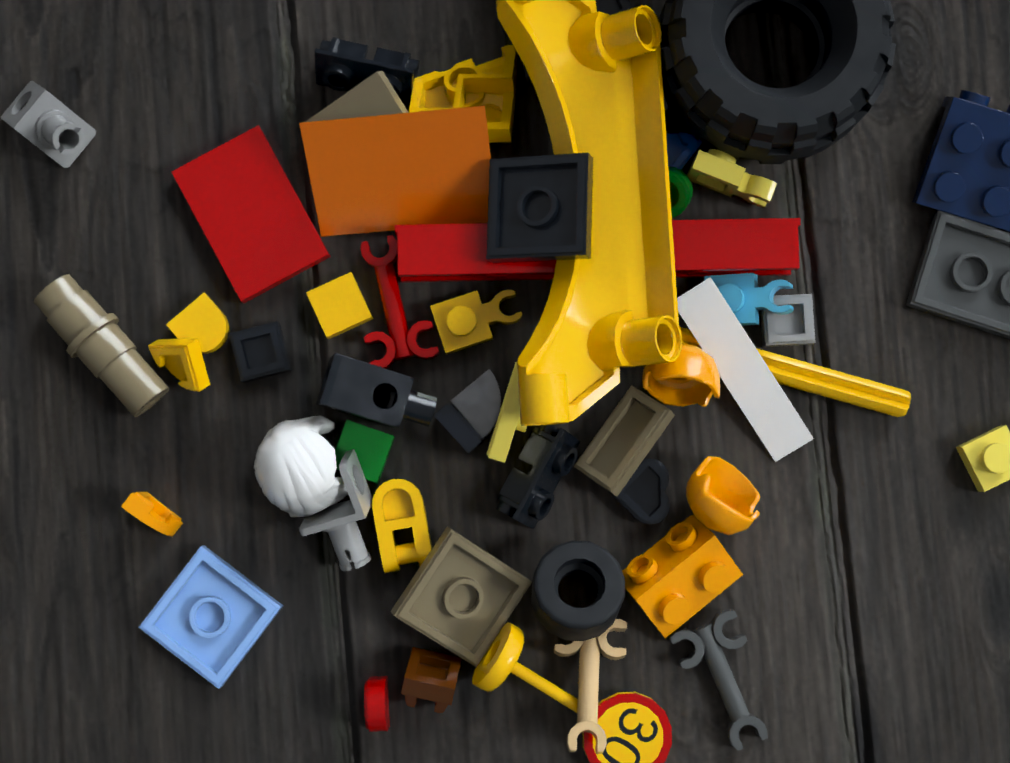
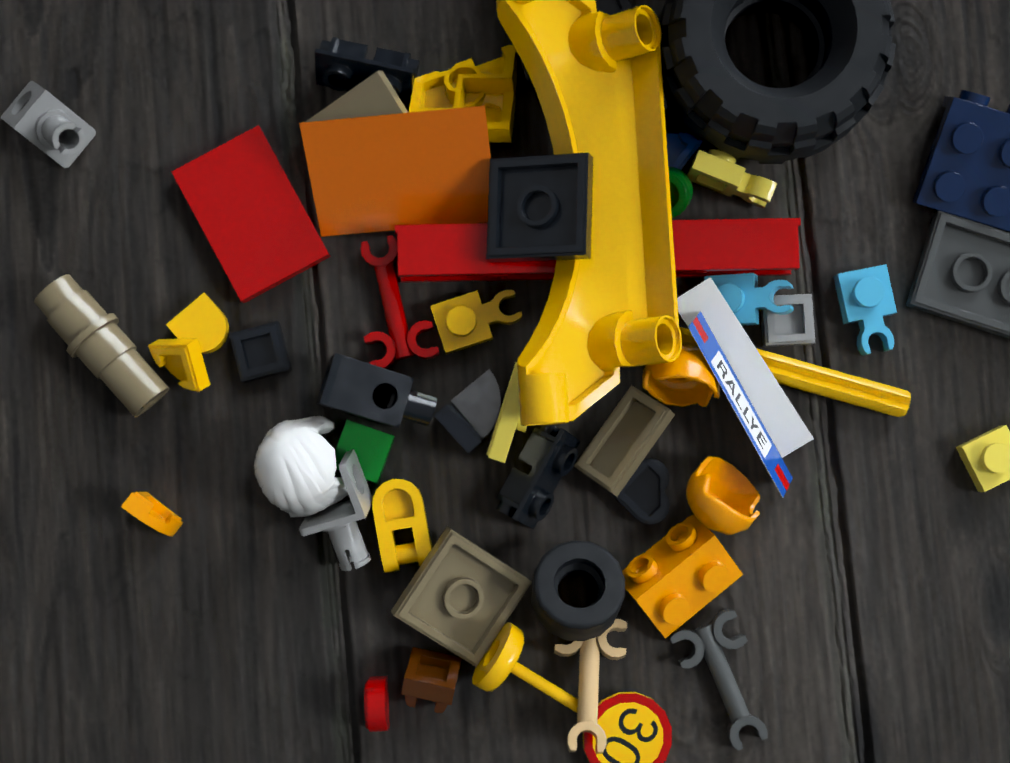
light blue tile [138,545,283,689] -> none
yellow tile [306,272,373,339] -> none
none -> sticker [688,311,793,498]
none -> medium azure plate [833,264,897,356]

